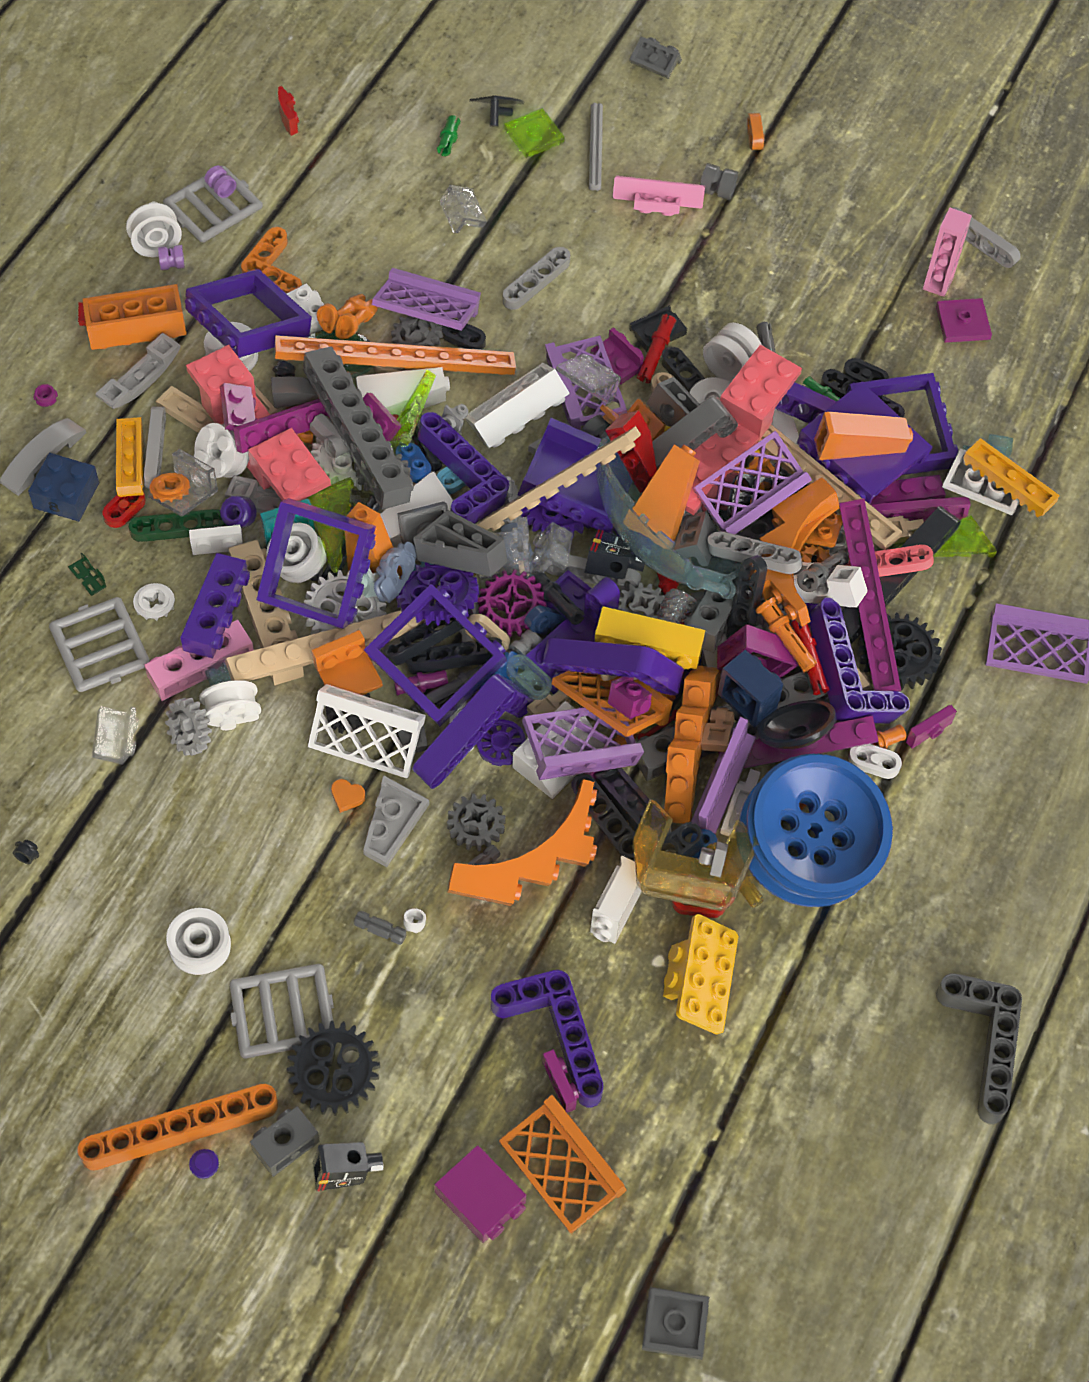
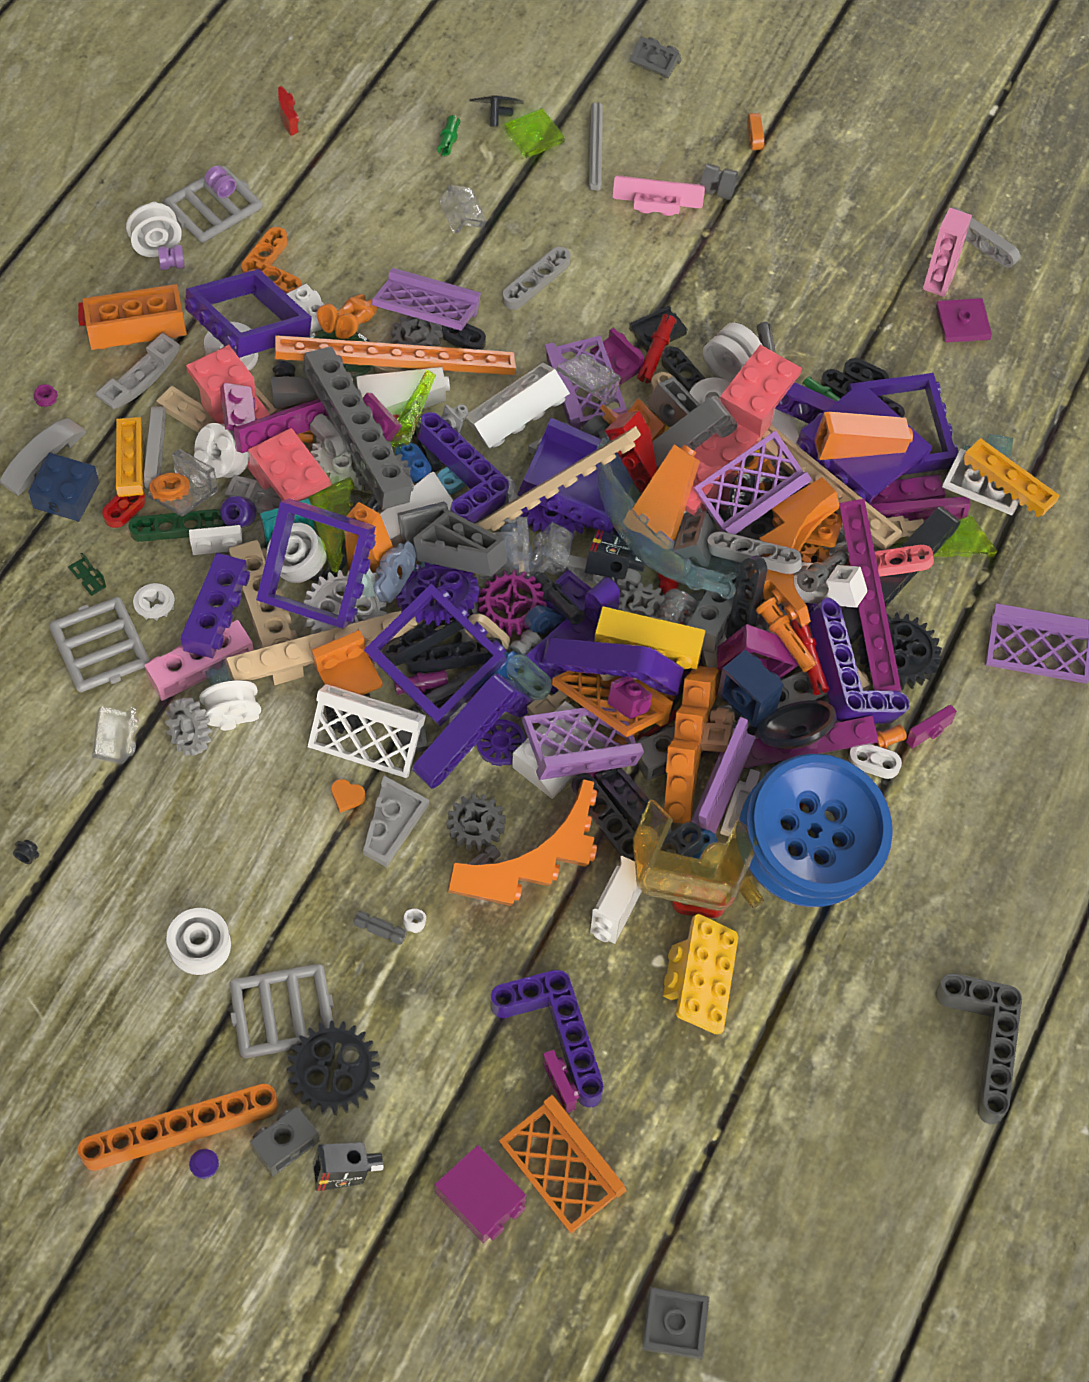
light grey tile [699,842,728,877] -> none

